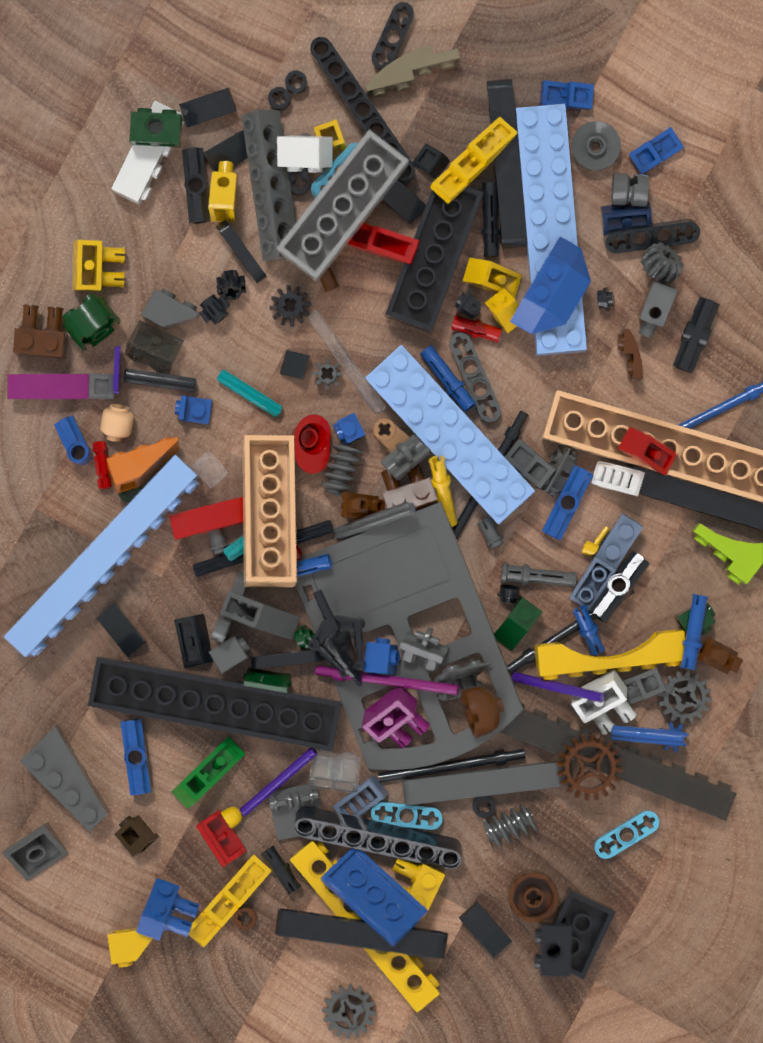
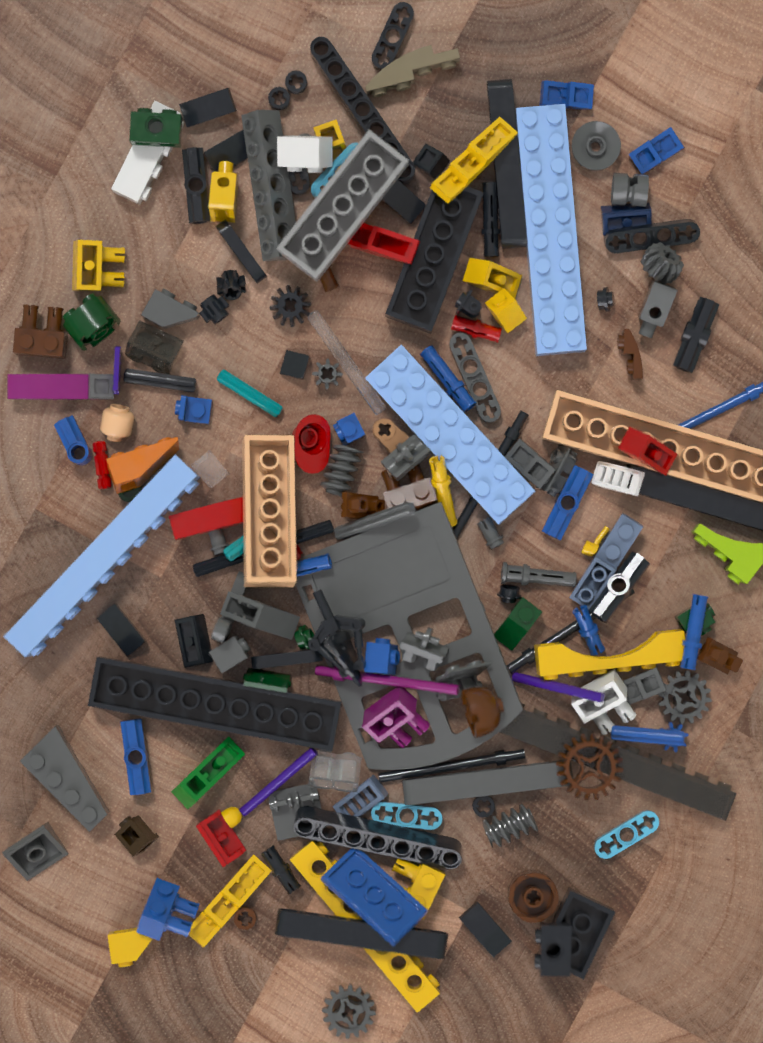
blue wedge [510,236,591,334] -> none

